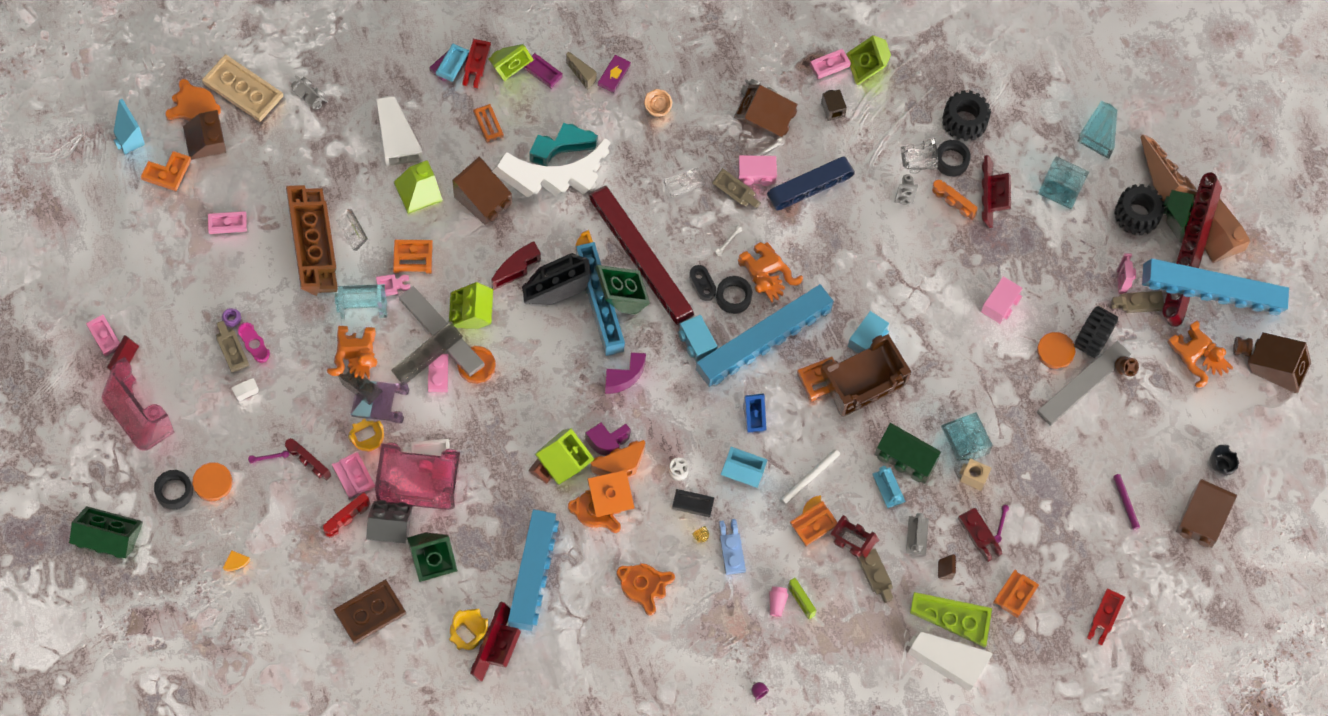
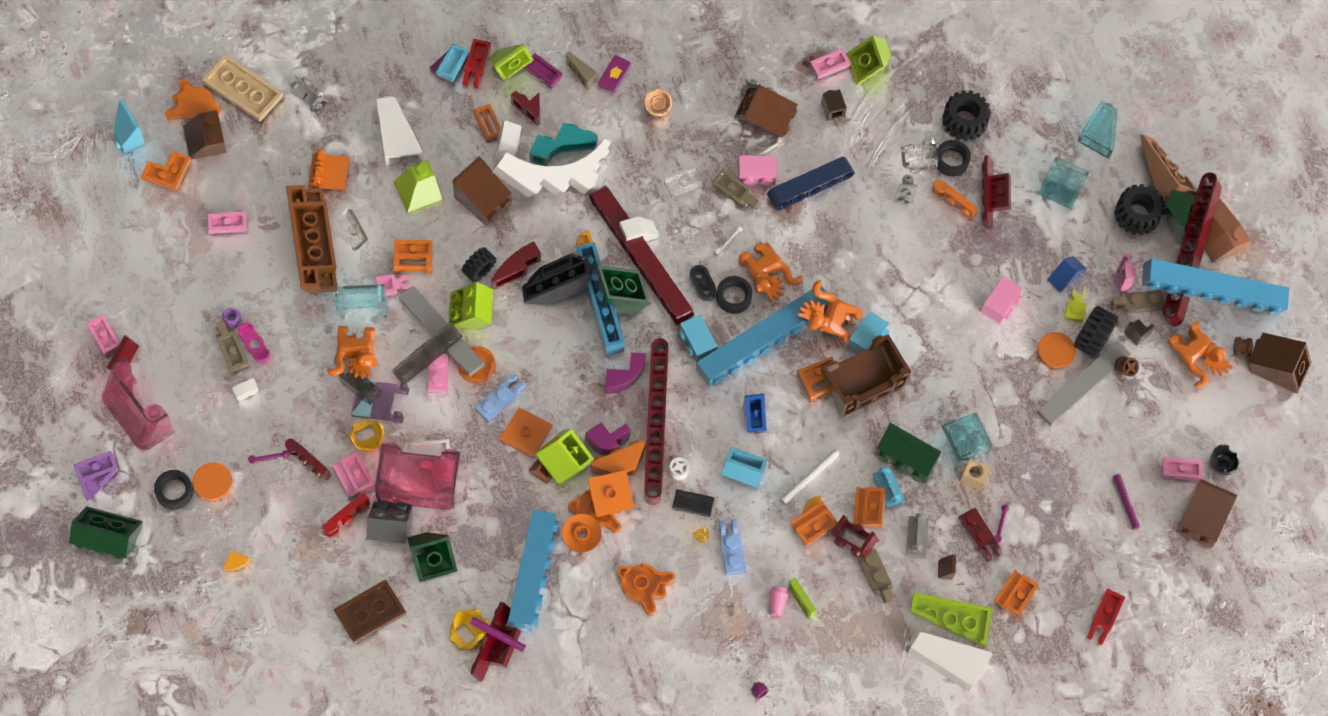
none -> medium lavender wing [74,451,118,501]
none -> orange hinge [307,149,350,191]
none -> black tyre [461,247,497,283]
none -> magenta bar [470,616,526,653]
none -> light blue hinge [475,374,526,423]
none -> white slope [493,119,522,160]
none -> orange plate [500,407,553,459]
none -> dark red slope [511,90,540,126]
none -> orange dish [562,514,602,553]
none -> white slope [619,217,659,242]
none -> dark red beam [644,338,669,505]
none -> orange animal [797,280,863,344]
none -> orange plate [853,487,886,527]
none -> blue slope [1047,256,1087,293]
none -> neon yellow plate [1064,289,1087,323]
none -> dark brown panel [1124,319,1155,346]
none -> bright pink plate [1162,457,1203,481]

